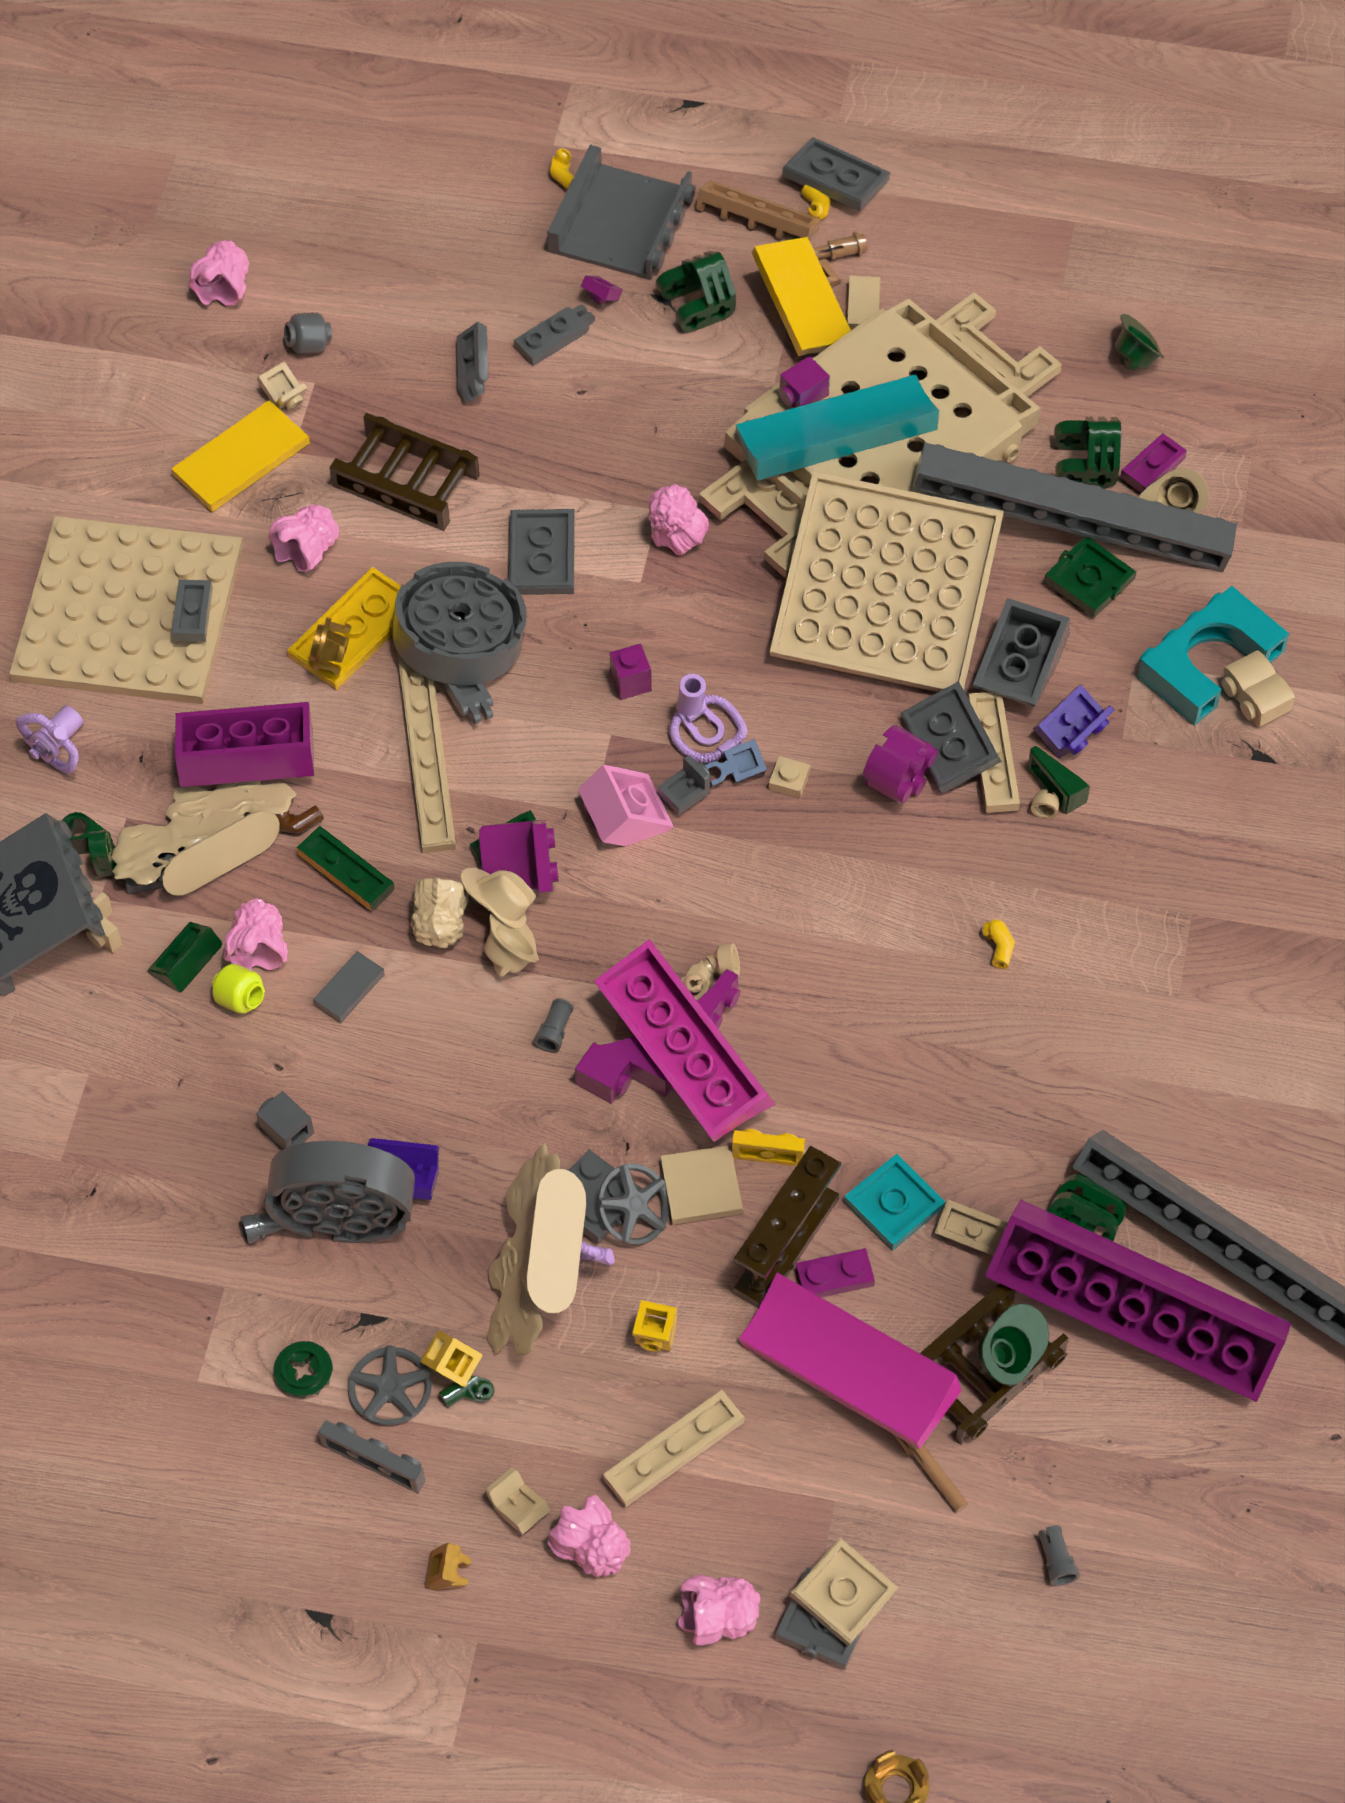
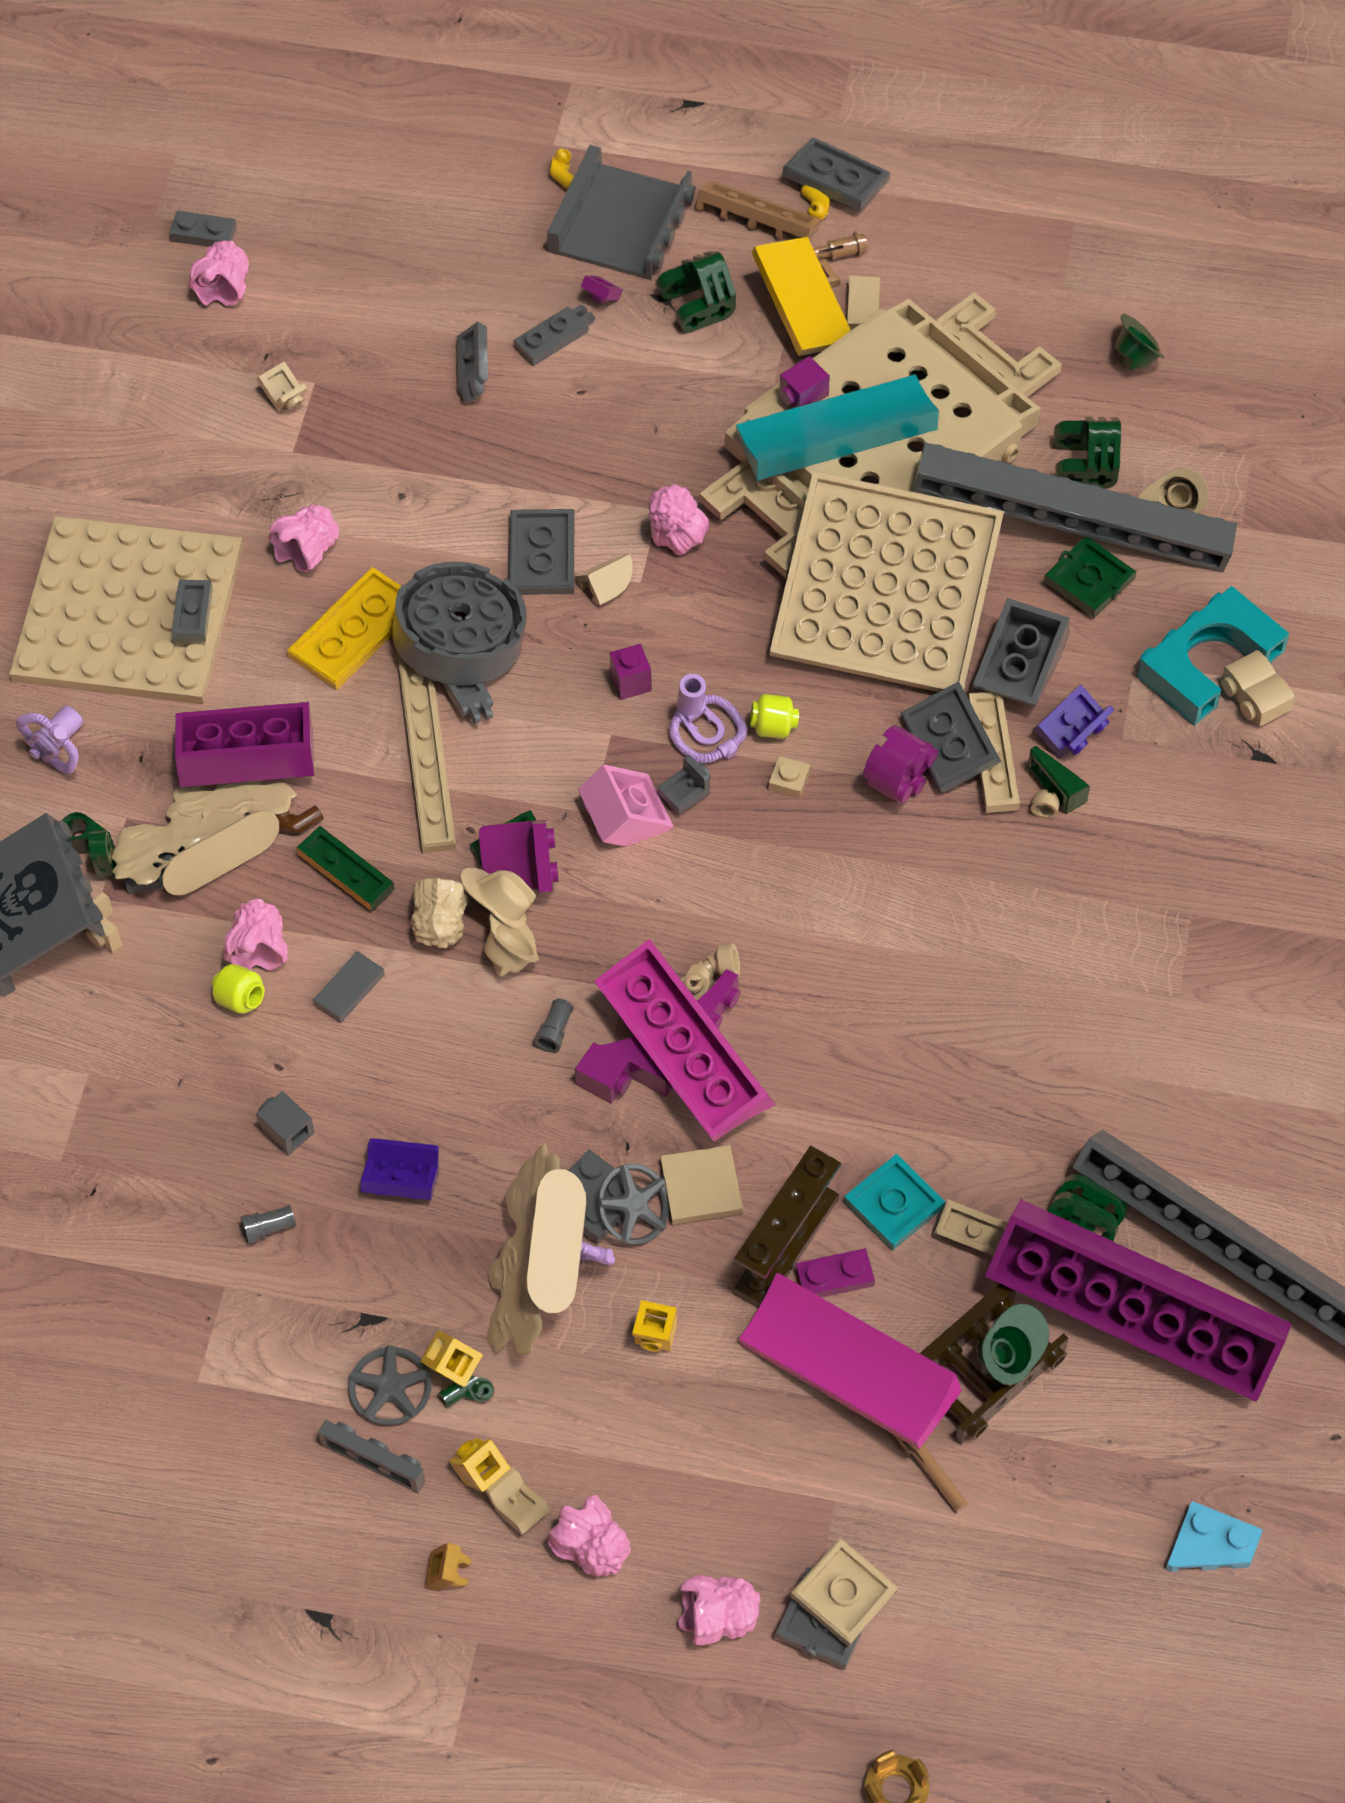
dark green slope [148,922,222,992] -> none
yellow tile [171,400,310,512] -> none
dark grey brick [265,1141,415,1243] -> none
dark green gear [274,1341,333,1399] -> none
dark grey head [284,312,332,354] -> none
pearl gold piece [309,617,352,675] -> none
dark brown fence [329,412,480,531] -> none
tan plate [603,1390,745,1508] -> none
sand blue plate [705,739,767,786] -> none
yellow plate [732,1129,805,1166] -> none
yellow arm [982,919,1015,969] -> none
dark grey pin [1038,1525,1080,1586] -> none
magenta plate [1120,433,1187,493] -> none
none -> dark grey plate [169,210,237,247]
none -> yellow brick [449,1437,510,1492]
none -> tan brick [575,554,633,605]
none -> neon yellow head [750,694,799,739]
none -> medium azure wing [1166,1501,1263,1572]

